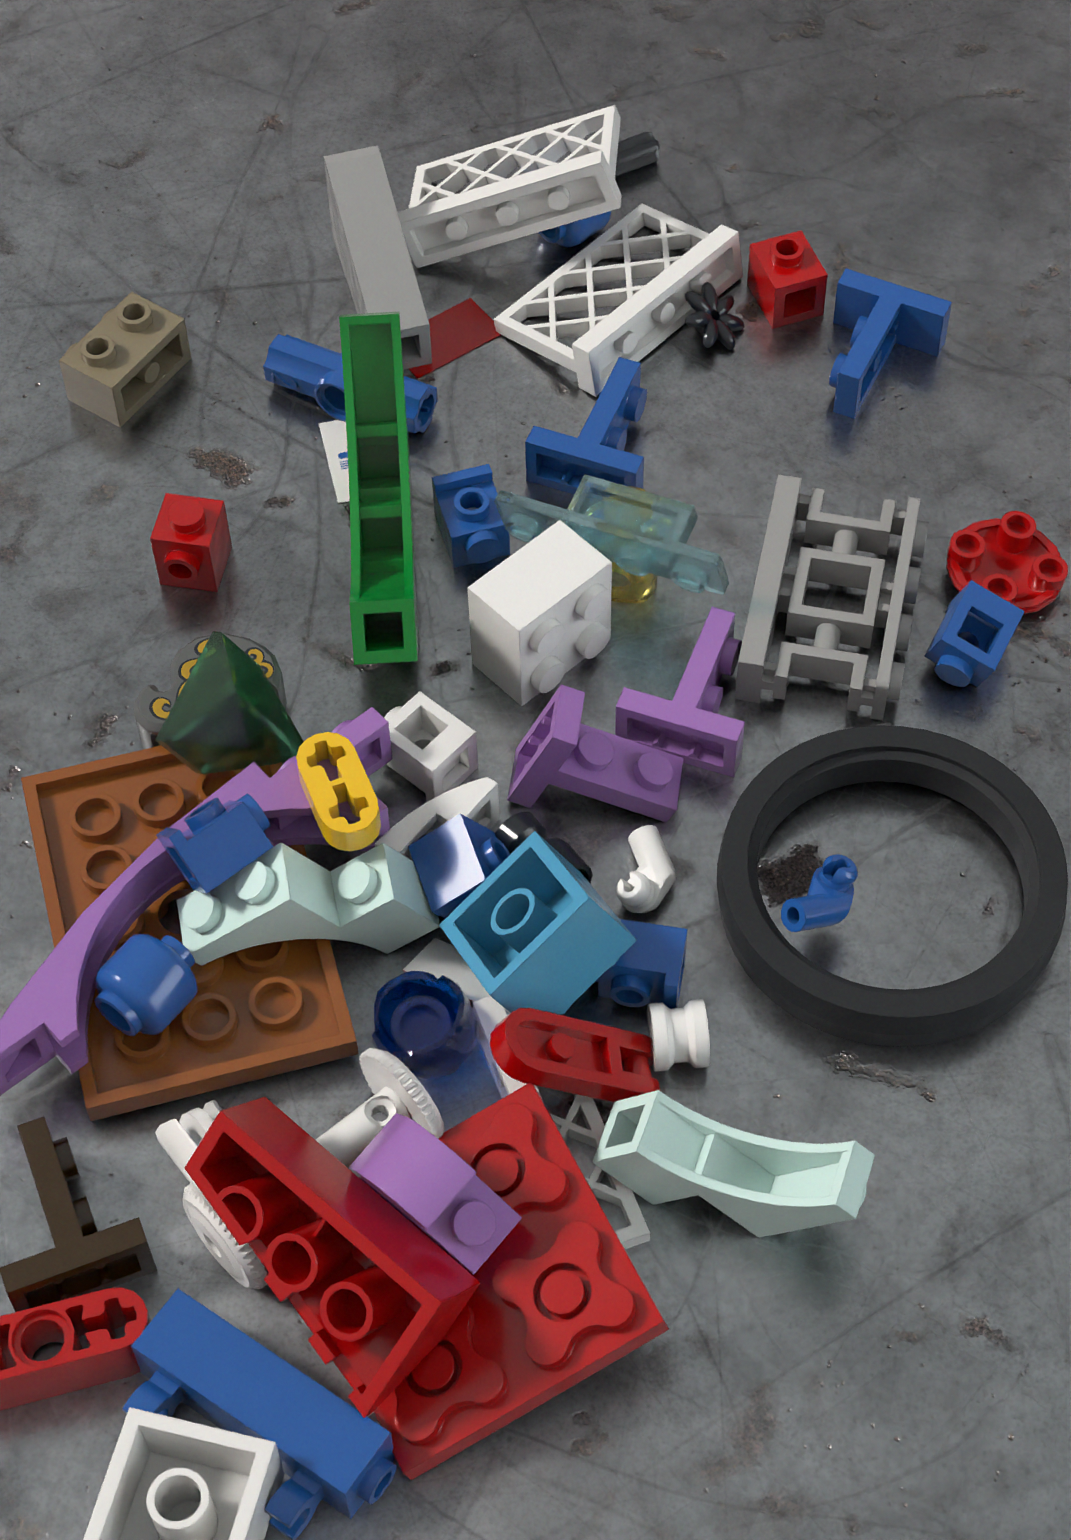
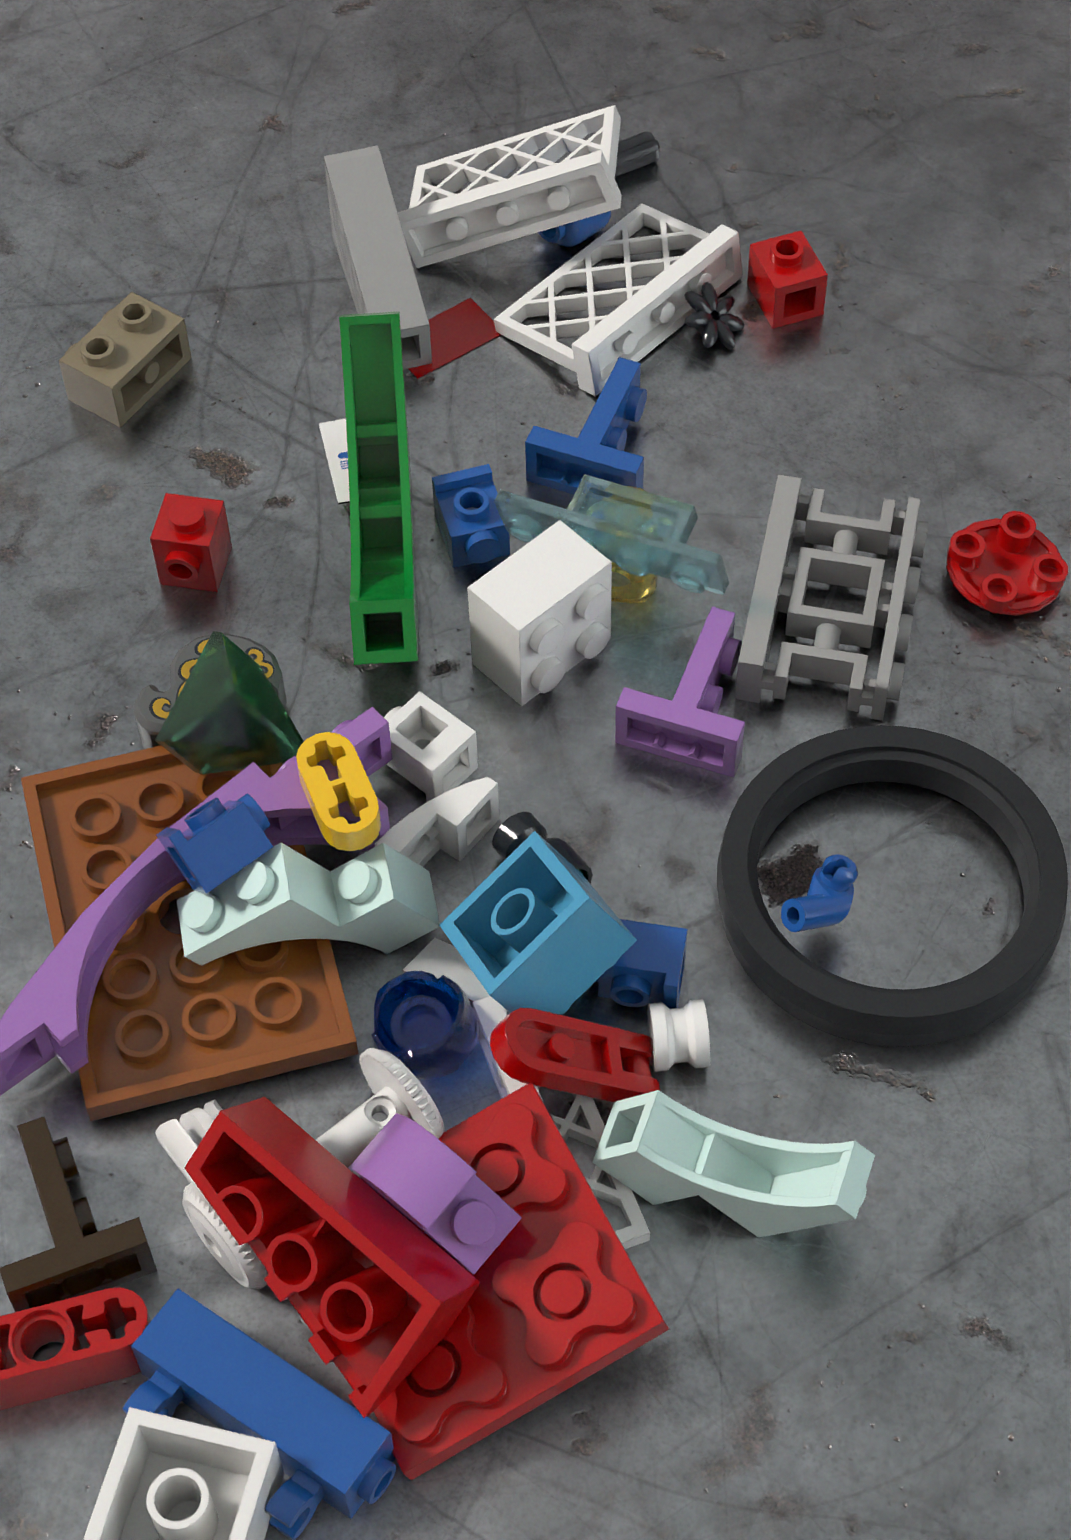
blue head [94,934,198,1036] -> none
blue piece [263,334,438,434] -> none
blue brick [408,813,510,919] -> none
medium lavender bracket [507,684,683,822] -> none
white arm [616,825,676,913] -> none
blue bracket [829,268,952,419] -> none
blue brick [924,580,1025,687] -> none

